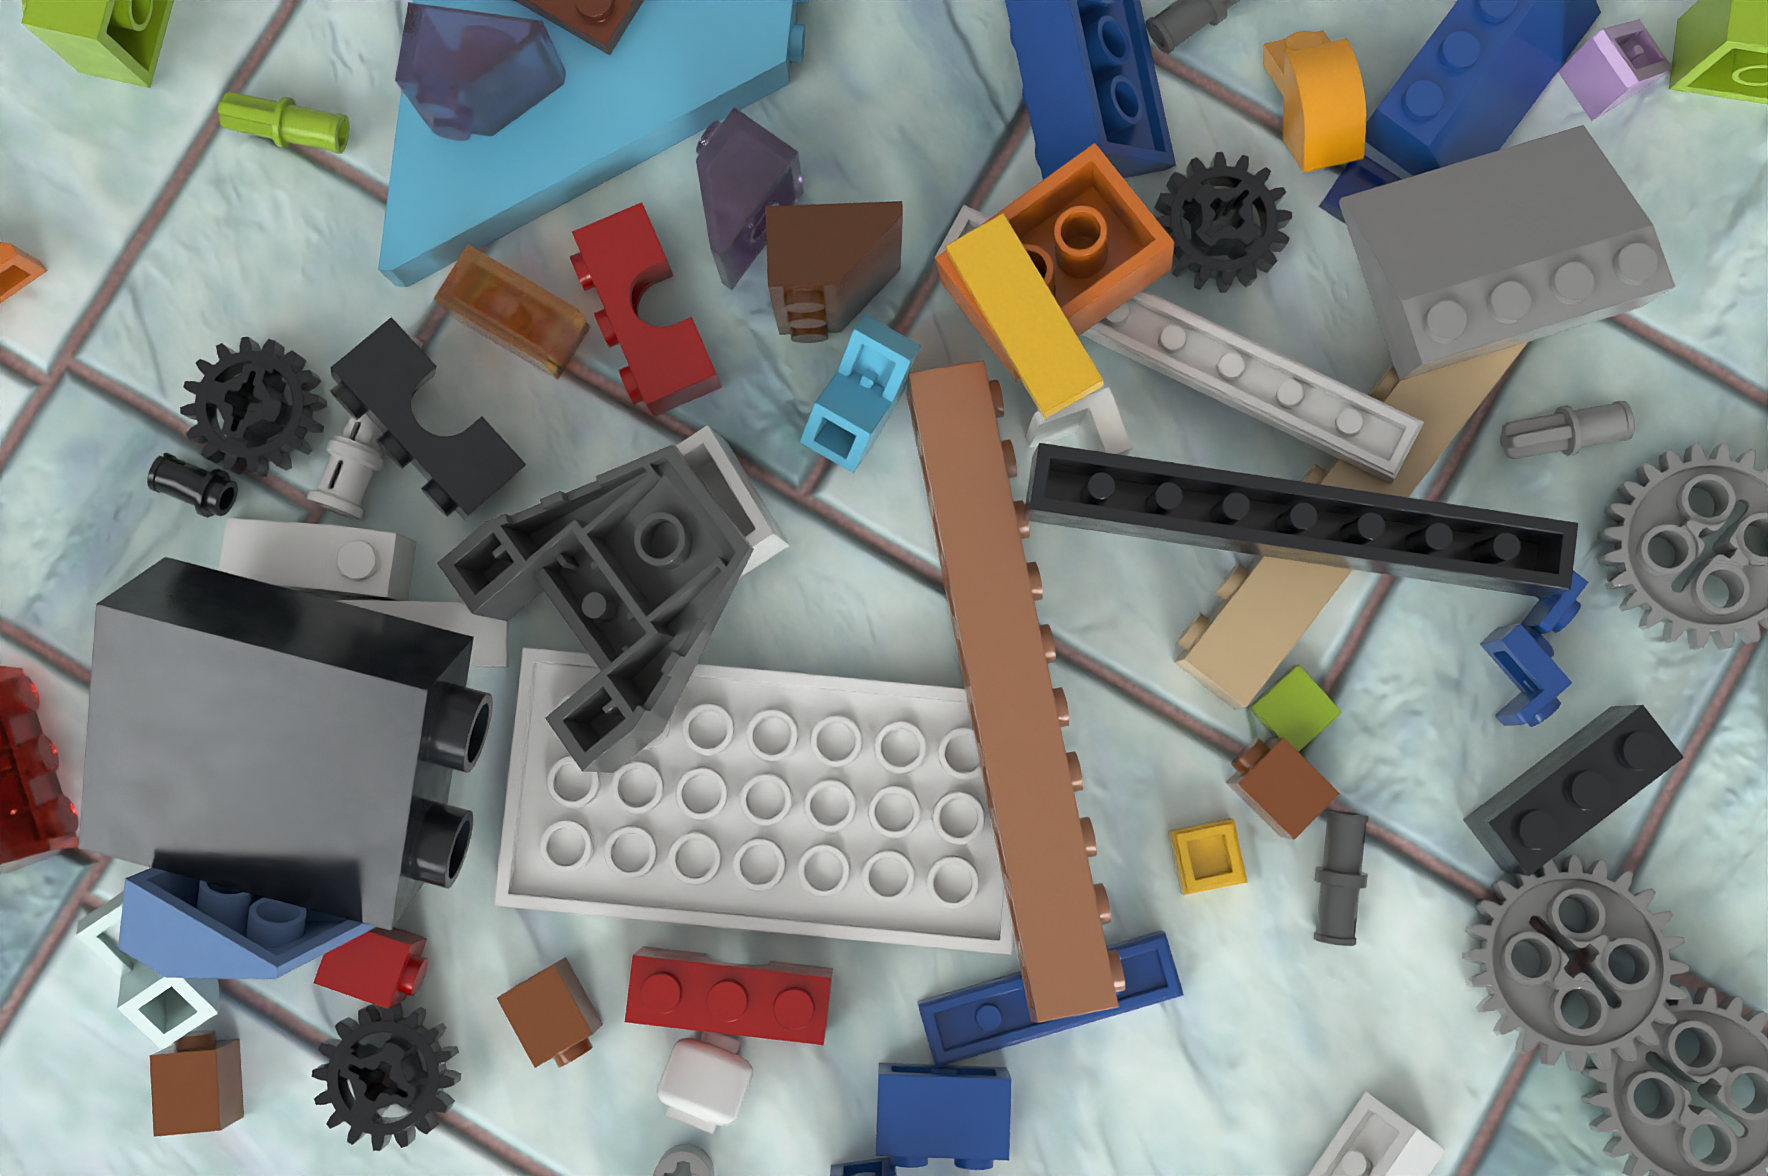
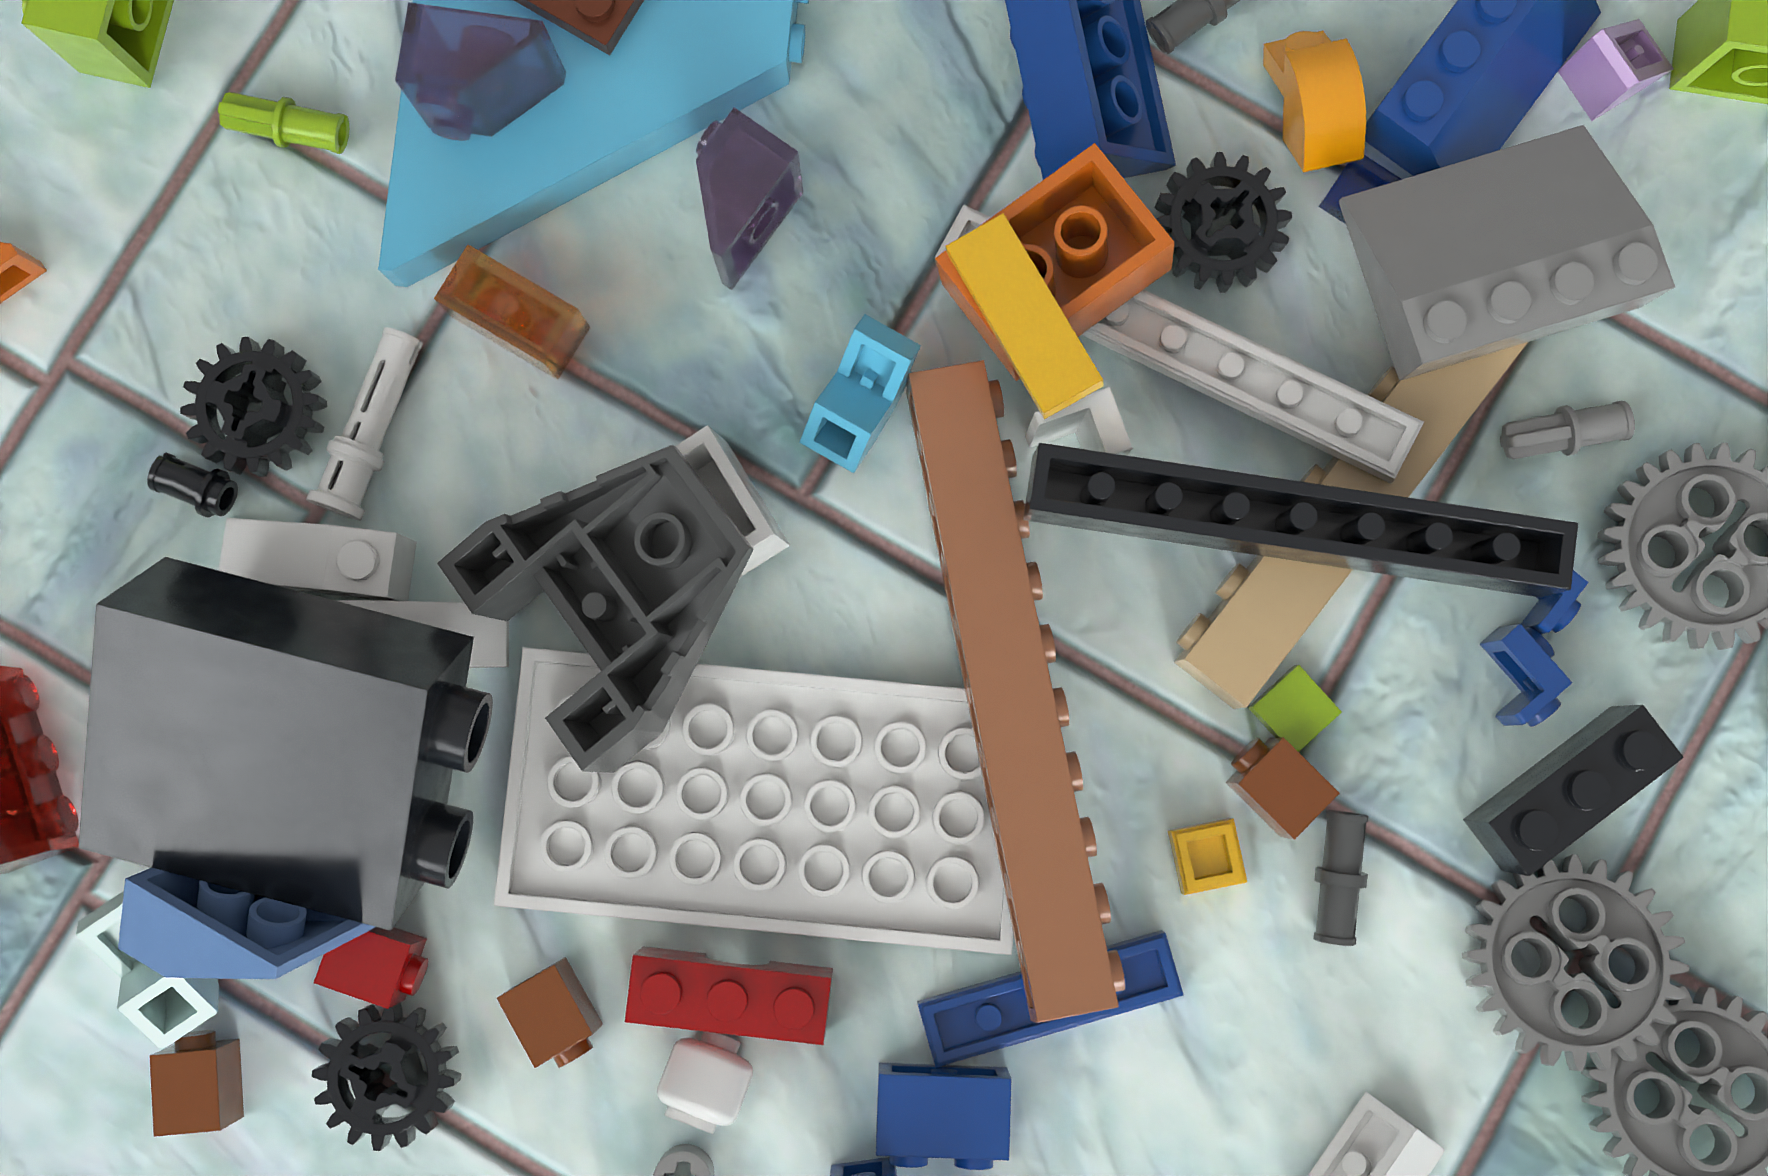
black arch [330,317,526,520] -> none
red arch [569,202,722,417] -> none
reddish brown slope [765,201,903,343] -> none

